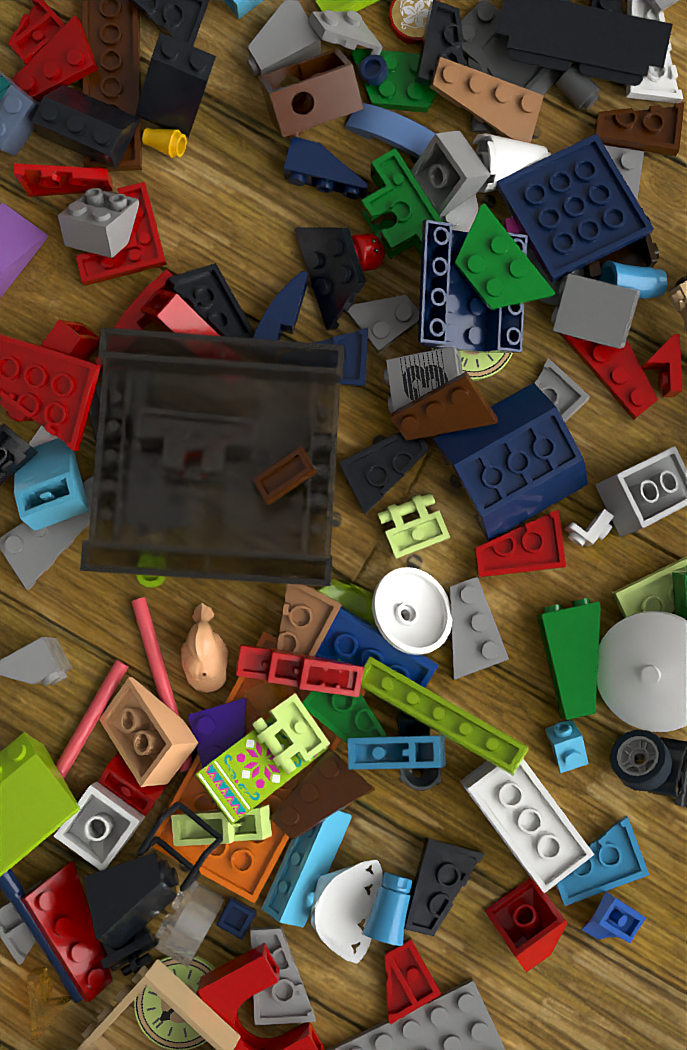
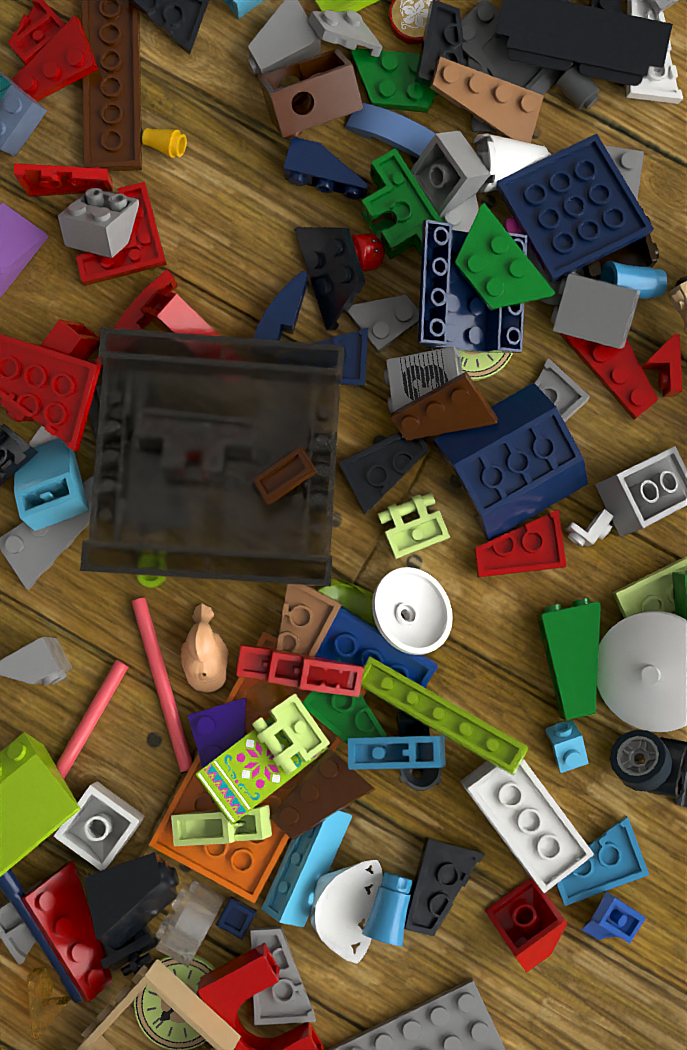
black slope [31,85,141,170] -> none
red panel [98,752,173,817] -> none
light nougat slope [99,677,199,787] -> none
black slope [135,33,216,138] -> none
black piece [137,802,223,892] -> none
black wing [165,263,255,348] -> none
dark blue tile [359,55,388,86] -> none
red wing [384,937,442,1025] -> none
light grey wing [449,576,509,680] -> none
reddish brown wing [594,102,685,157] -> none

